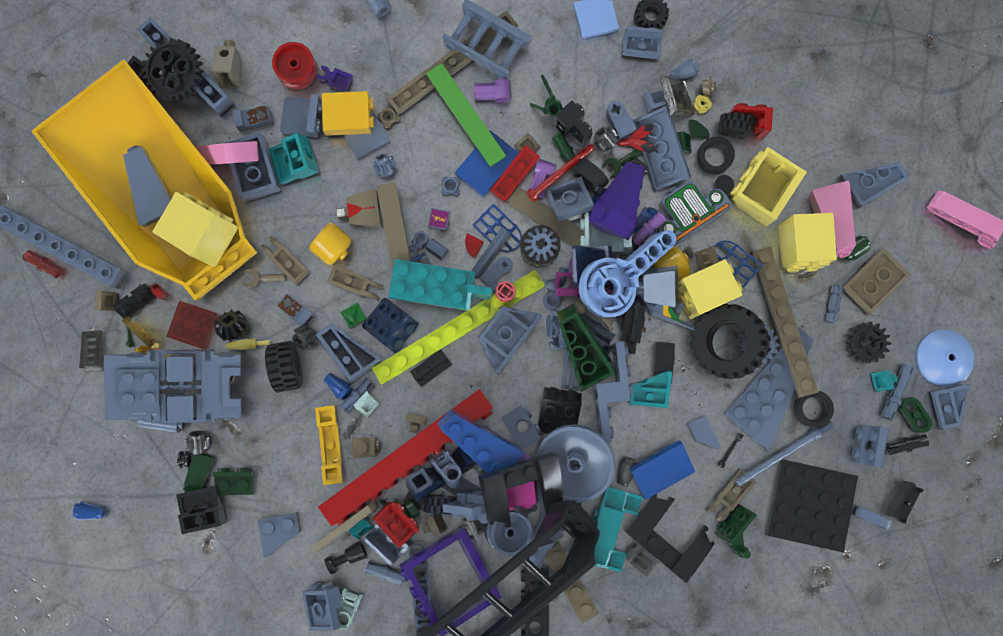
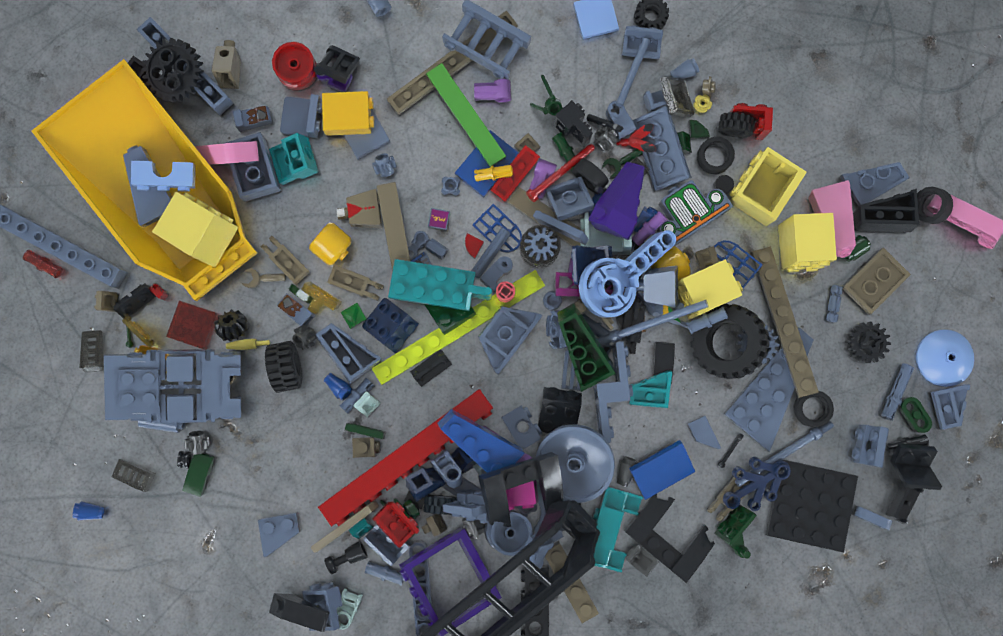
black brick [176,485,227,534] -> none
dark green bracket [212,467,255,495] -> none
yellow slope [315,405,343,485] -> none
dark tan plate [377,106,400,128] -> none
dark tan tile [405,413,427,433] -> none
sand blue arm [545,267,568,291] -> none
teal tile [871,370,898,392] -> none
none -> clear smoke slope [111,459,156,492]
none -> light blue arch [131,161,195,192]
none -> black slope [269,593,329,632]
none -> dark green tile [288,284,314,304]
none -> clear yellow tile [301,281,342,314]
none -> black plate [314,45,360,84]
none -> dark green tile [345,423,386,439]
none -> dark green plate [424,304,476,335]
none -> yellow axle [474,165,513,182]
none -> sand blue tile [533,210,589,245]
none -> black piece [587,114,624,132]
none -> sand blue bar [597,300,709,345]
none -> sand blue bar [616,38,650,107]
none -> sand blue pin [687,307,728,334]
none -> dark blue plant [723,457,791,511]
none -> black wedge [853,189,920,232]
none -> black bracket [890,443,942,490]
none -> black tyre [917,186,953,224]

